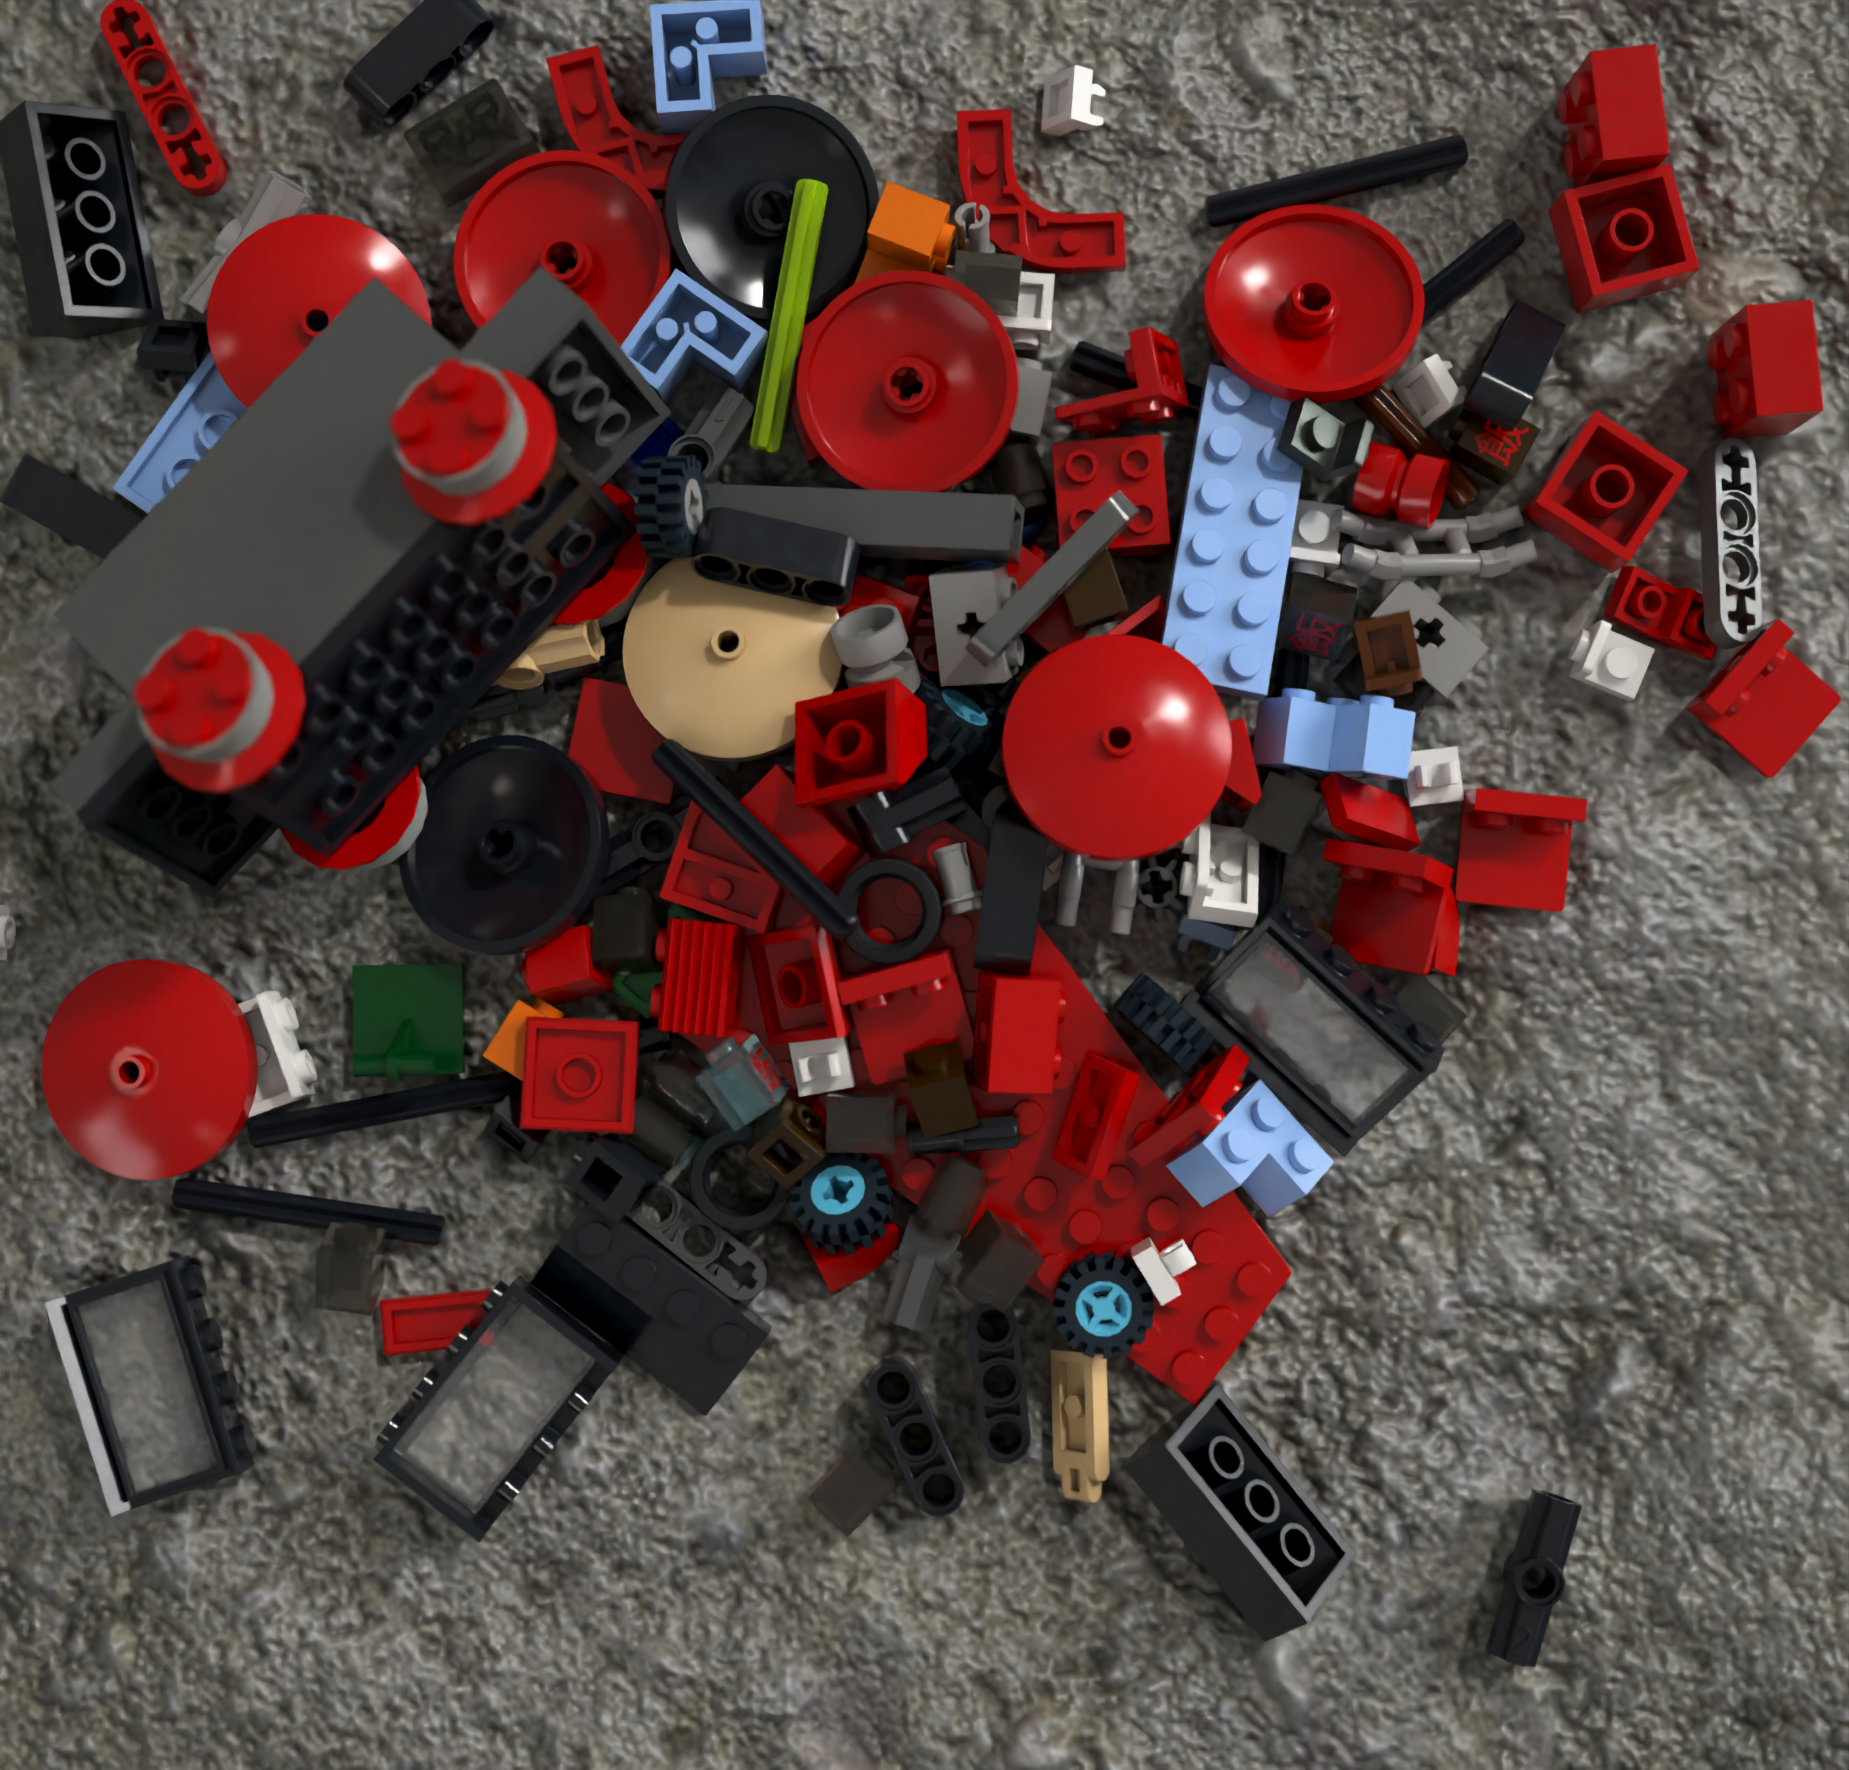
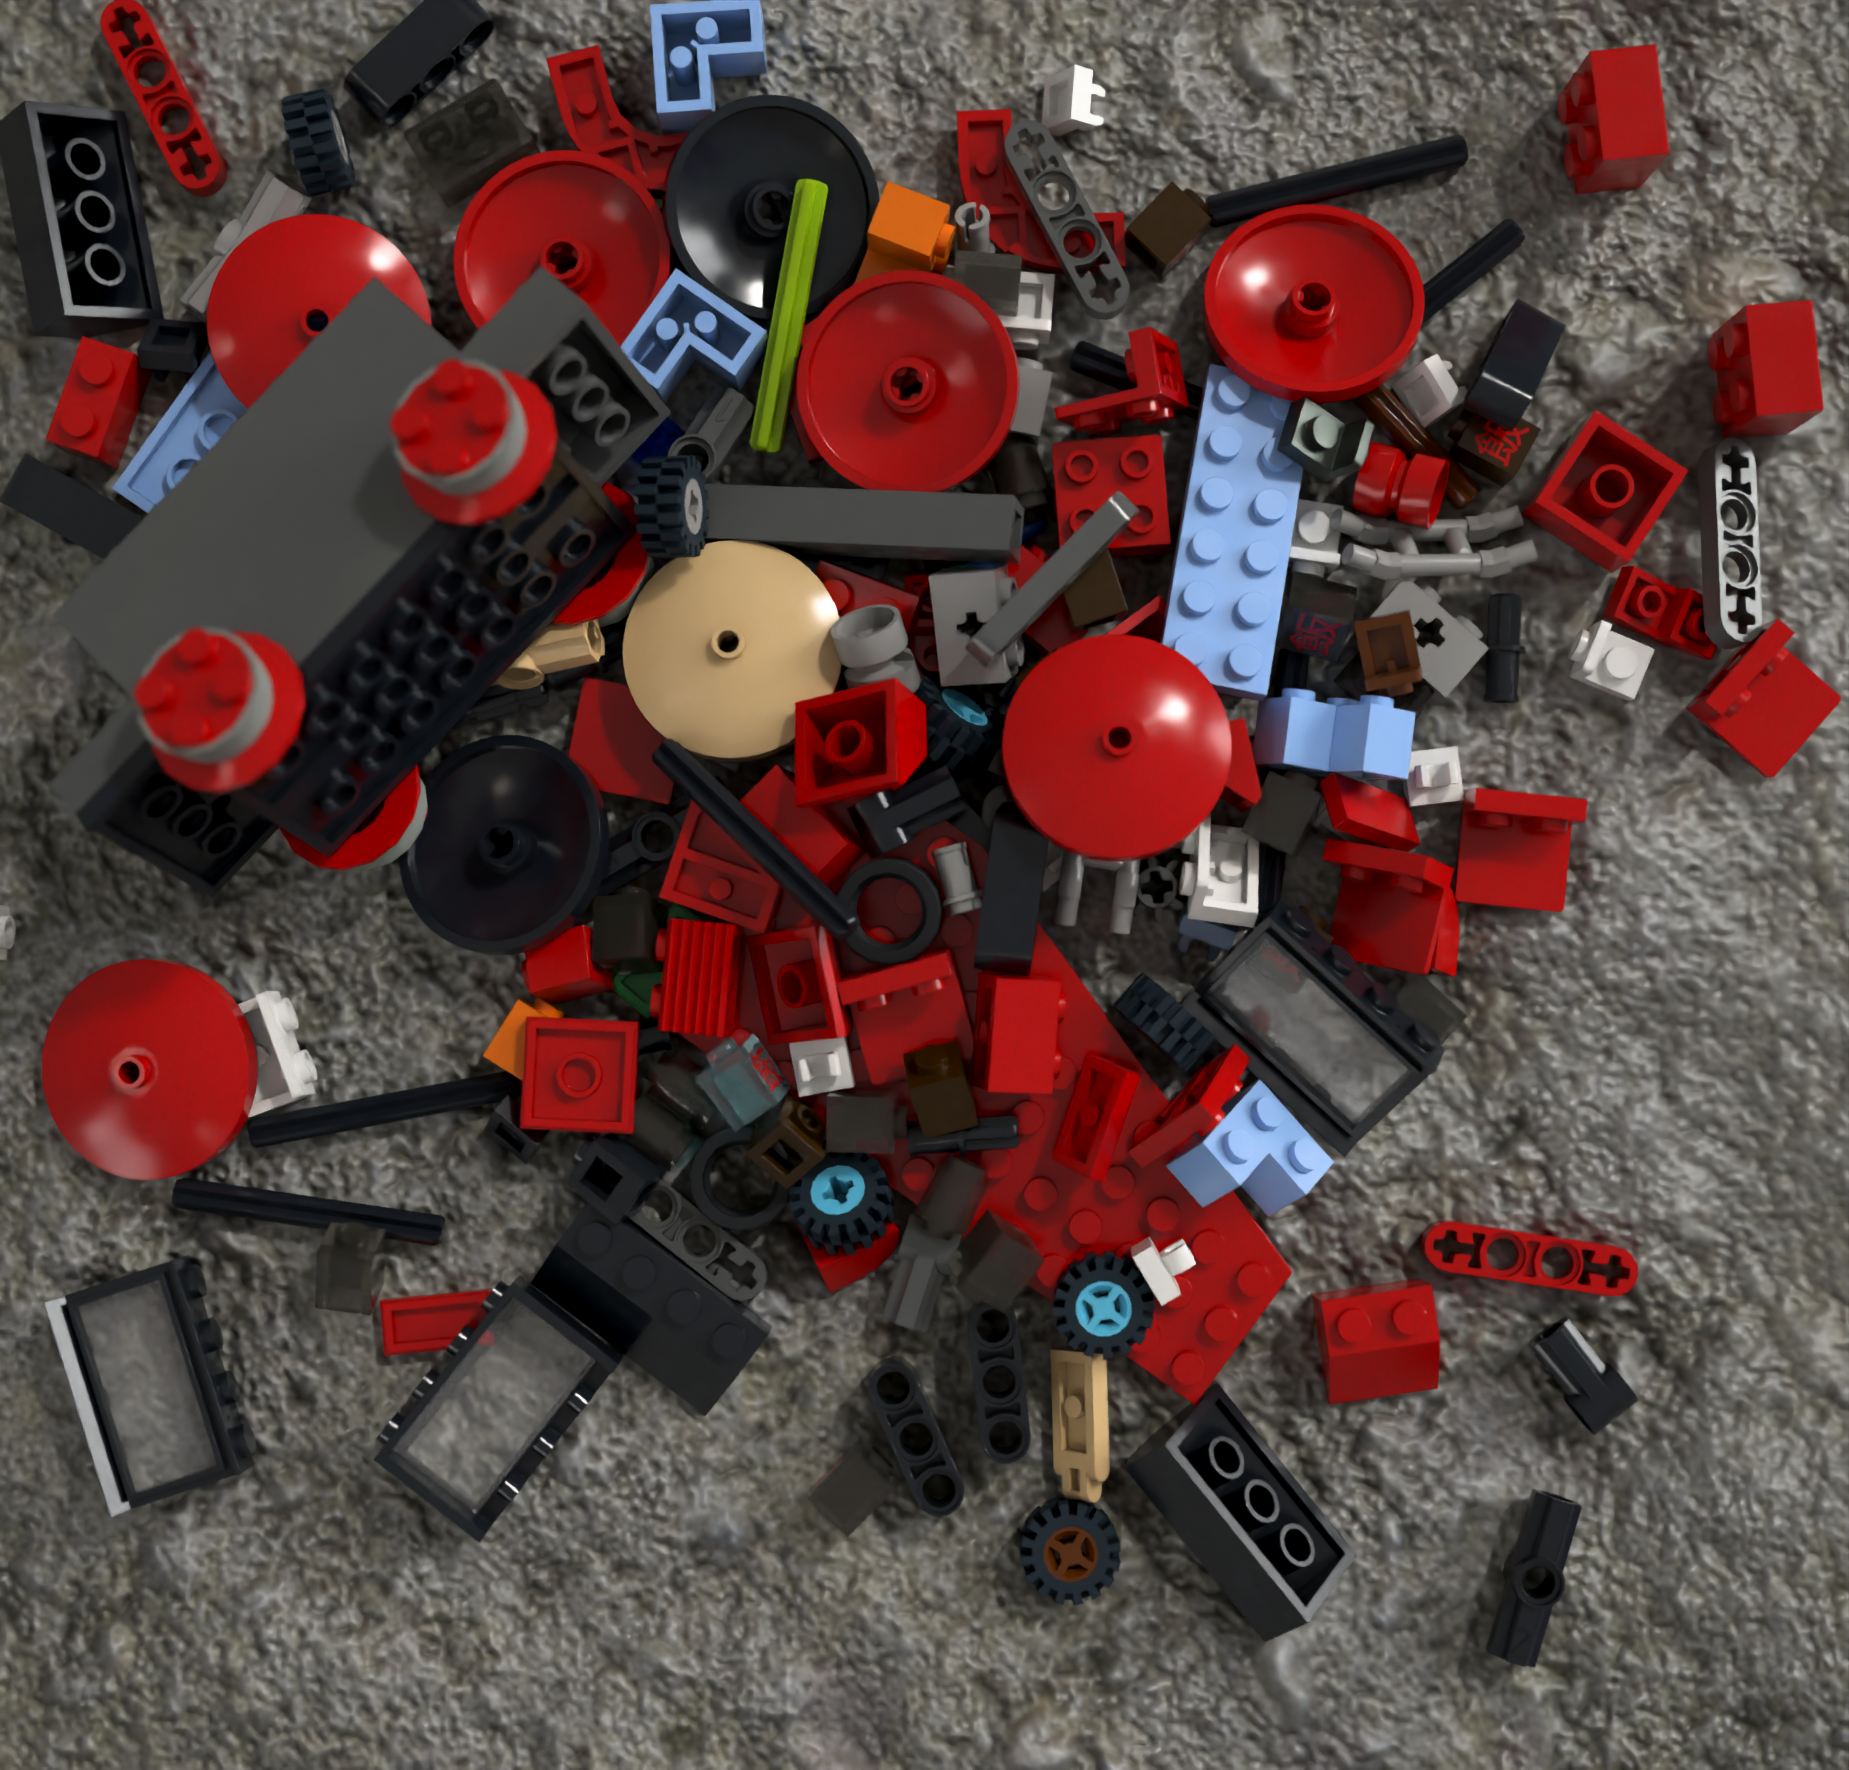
dark green plate [352,964,465,1082] -> none
black beam [691,507,861,607] -> none
red brick [1548,163,1700,314] -> none
none -> red brick [45,336,153,470]
none -> black wheel [281,87,355,197]
none -> dark grey beam [1004,120,1130,320]
none -> black wheel [1019,1497,1121,1605]
none -> dark brown brick [1125,181,1212,280]
none -> red slope [1311,1278,1440,1405]
none -> red beam [1420,1220,1638,1296]
none -> black axle [1484,593,1526,703]
none -> black piece [1528,1317,1638,1435]

